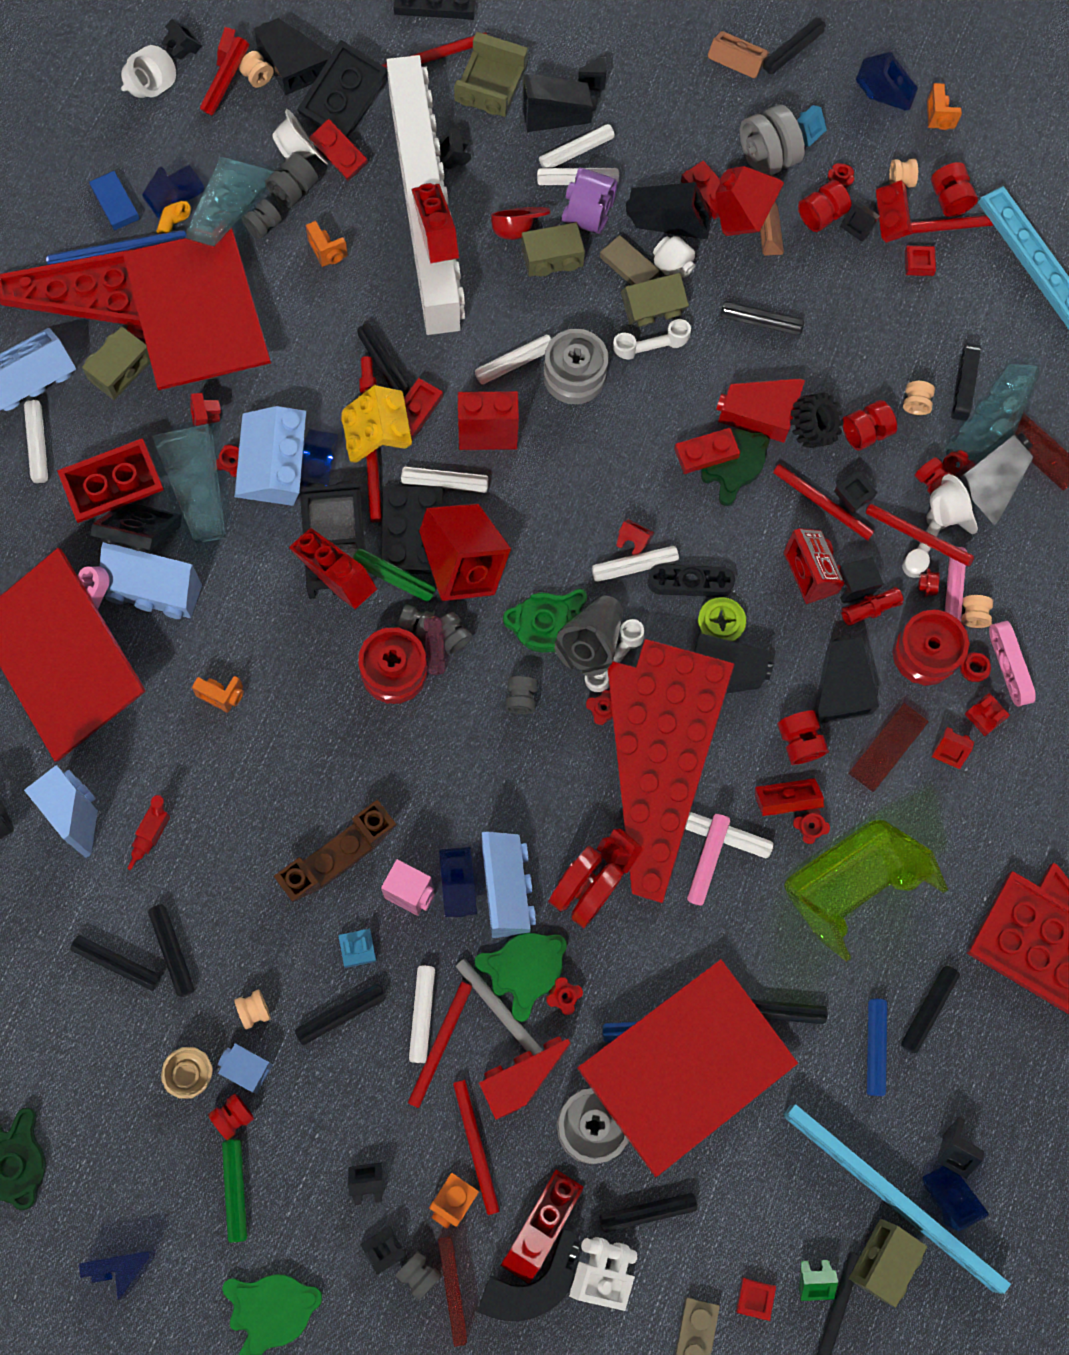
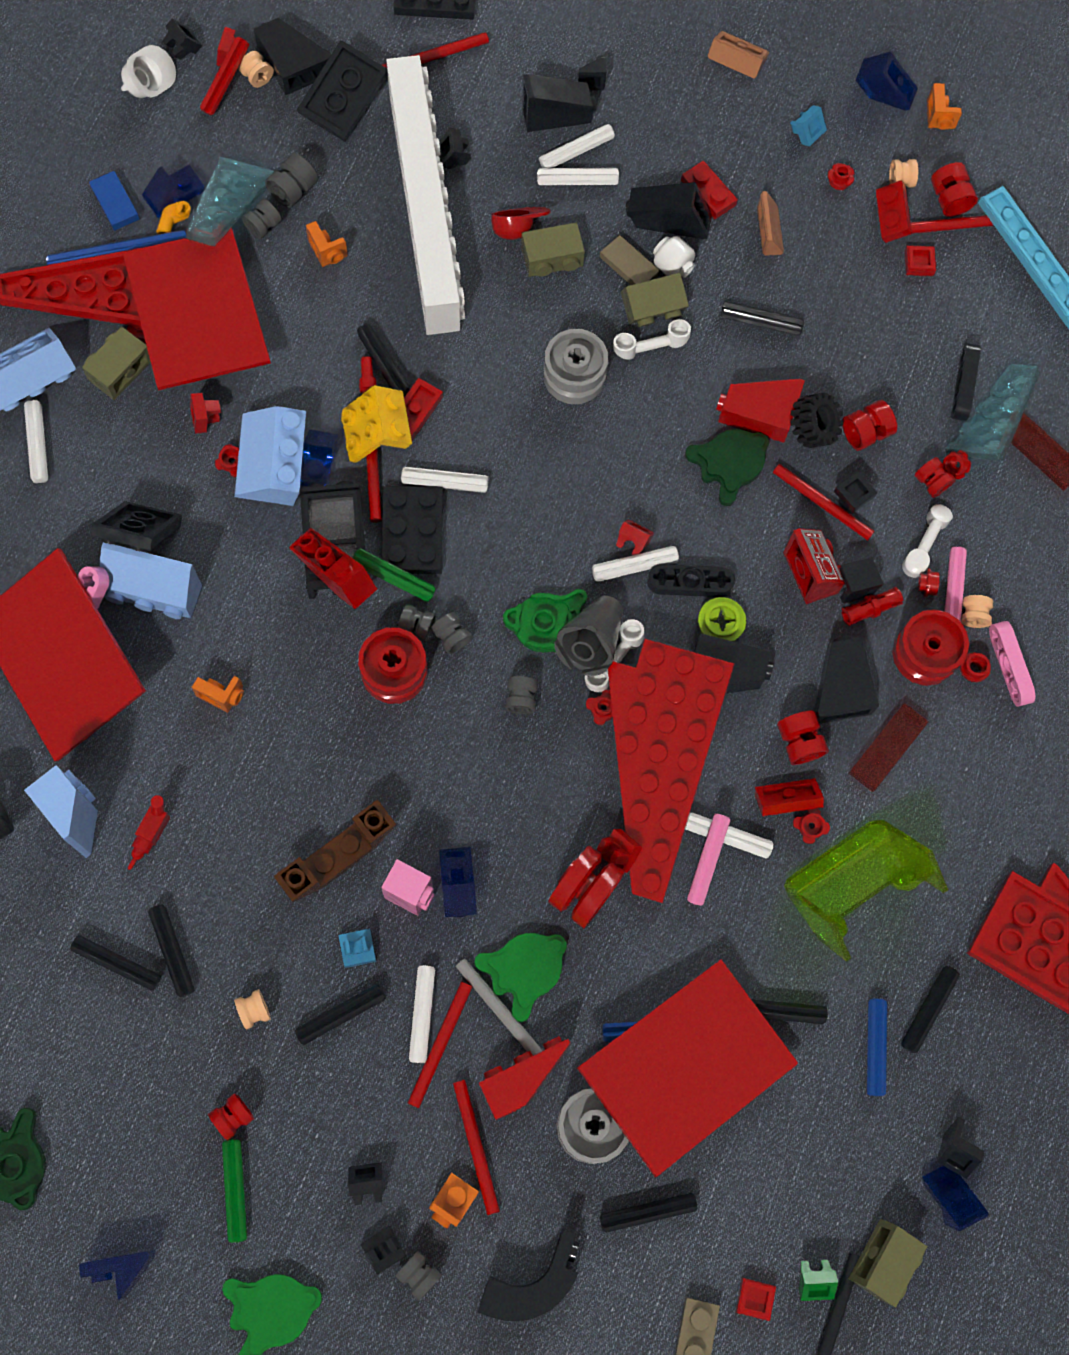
red slope [57,438,164,523] -> none
clear light blue wing [152,424,226,543] -> none
tan hair [161,1047,213,1099] -> none
medium blue brick [218,1044,273,1094] -> none
white piece [273,109,329,165] -> none
red plate [309,119,368,181] -> none
red slope [411,183,459,264] -> none
red slope [419,504,511,601] -> none
clear pink axle [424,616,445,675] -> none
clear red tile [438,1236,468,1347] -> none
olive panel [454,32,528,117] -> none
red slope [458,391,519,450] -> none
white axle [475,335,551,384] -> none
light blue slope [482,832,536,938] -> none
red slope [500,1169,584,1284] -> none
red plate [546,977,583,1015] -> none
medium lavender brick [561,167,618,234] -> none
white plate [569,1237,637,1311] -> none
red plate [674,428,740,474] -> none
red slope [715,166,784,236] -> none
light grey wheel [739,104,805,176] -> none
black axle [763,18,826,75] -> none
medium azure tile [783,1104,1011,1294] -> none
red wheel [798,180,852,232] -> none
black tile [840,201,880,242] -> none
red bar [866,503,974,567] -> none
light nougat wheel [903,381,935,415] -> none
white piece [929,474,978,534] -> none
red tile [932,727,975,769] -> none
slope [954,429,1033,525] -> none
red tile [965,693,1010,736] -> none

